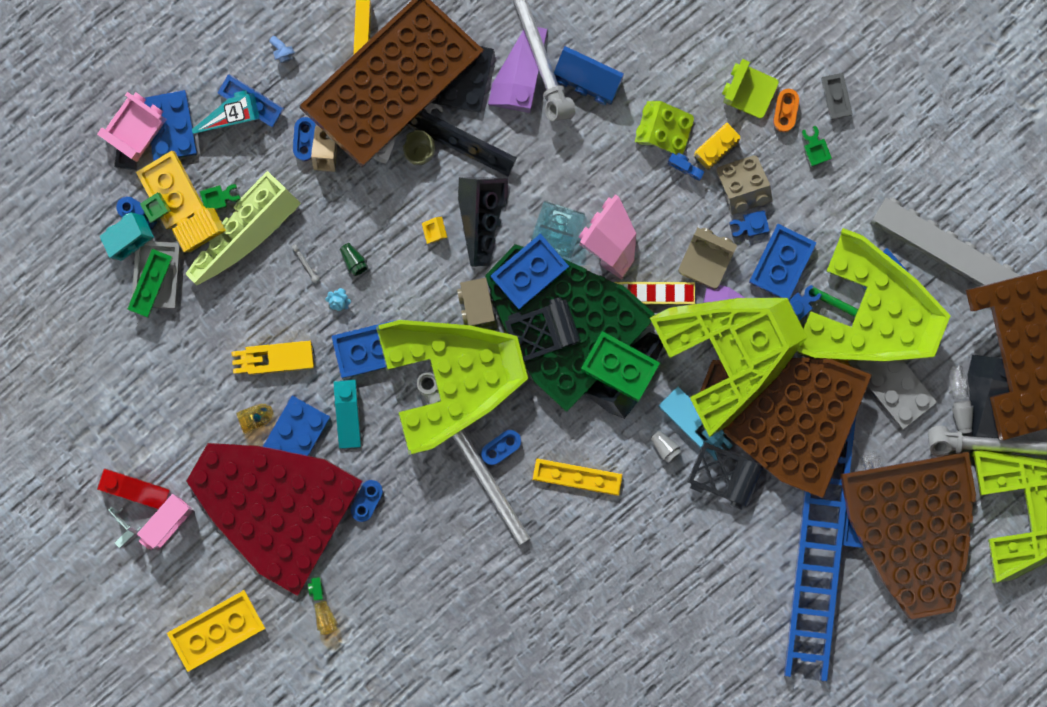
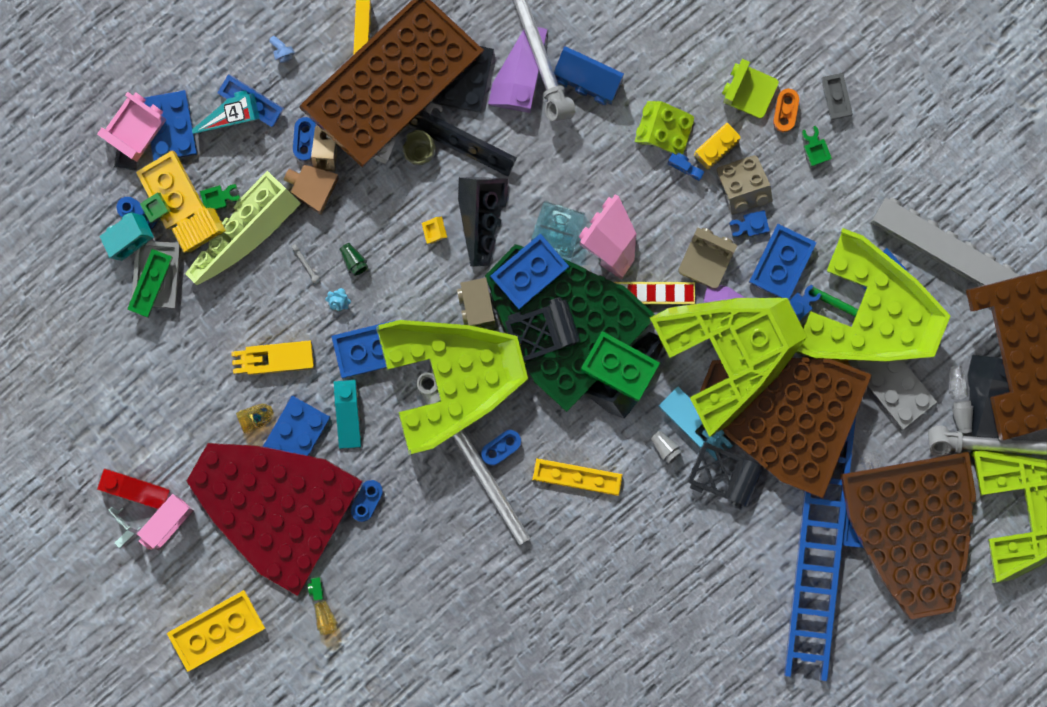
none -> medium nougat torso [284,165,339,214]

